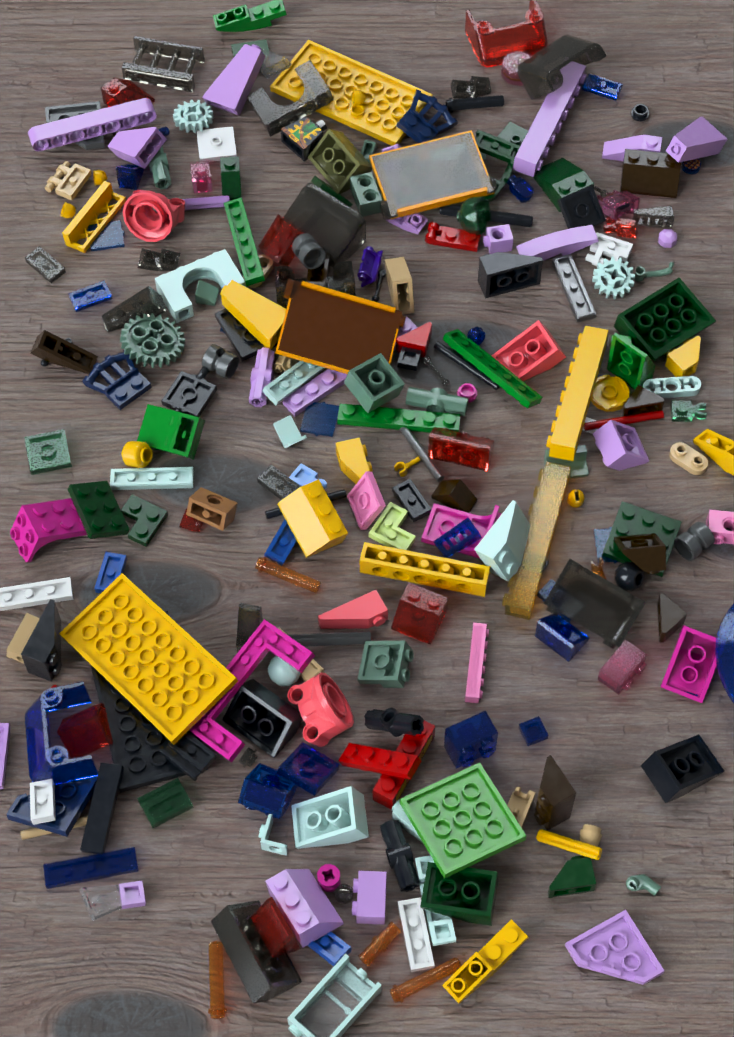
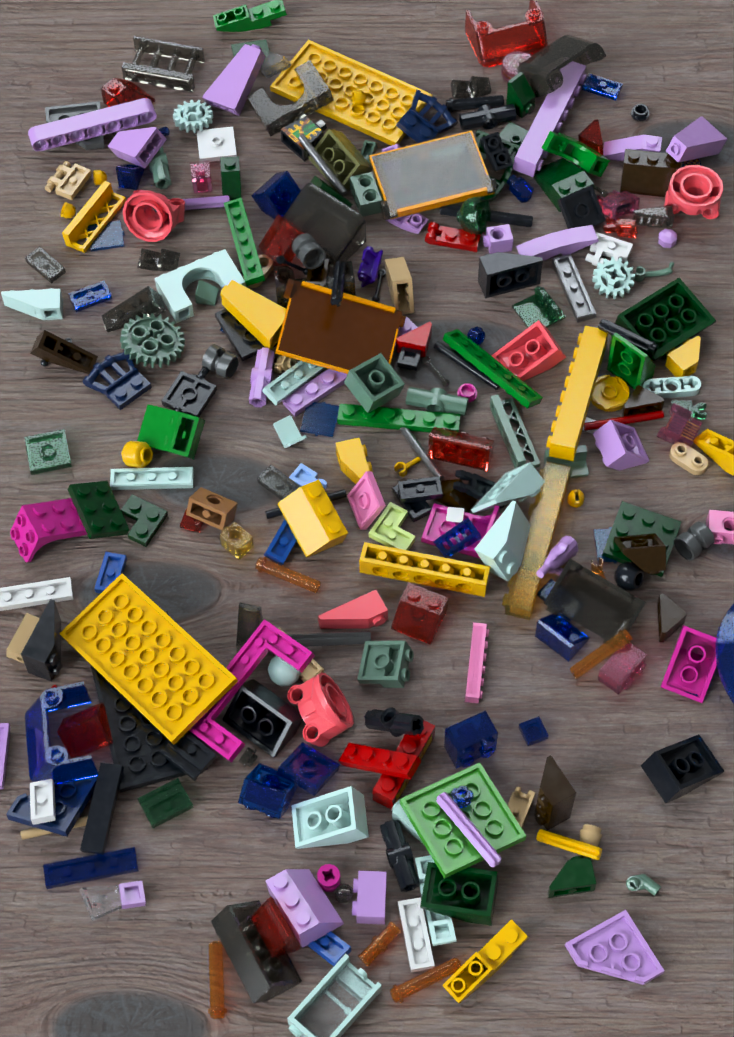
light aqua bracket [259,814,288,856] -> none
none -> light aqua slope [1,288,63,320]
none -> clear yellow brick [220,522,254,560]
none -> clear blue slope [251,171,308,224]
none -> black hinge [276,256,308,275]
none -> flat silver bar [298,134,347,196]
none -> black axle [331,260,346,307]
none -> black plate [398,476,443,503]
none -> lavender axle [436,792,502,868]
none -> white sticker [446,507,464,523]
none -> clear blue plate [451,785,474,808]
none -> black hinge [453,470,504,509]
none -> black piece [459,104,517,130]
none -> light aqua slope [471,462,545,513]
none -> black slope [480,132,513,172]
none -> sand green fence [490,394,540,468]
none -> dark green slope [506,71,536,118]
none -> clear green hinge [512,286,566,328]
none -> lavender piece [536,536,578,578]
none -> green arch [542,131,610,177]
none -> clear orange axle [570,628,633,678]
none -> clear red slope [578,119,604,156]
none -> black axle [598,319,659,356]
none -> clear pink piece [657,403,702,447]
none -> coral piece [664,165,723,219]

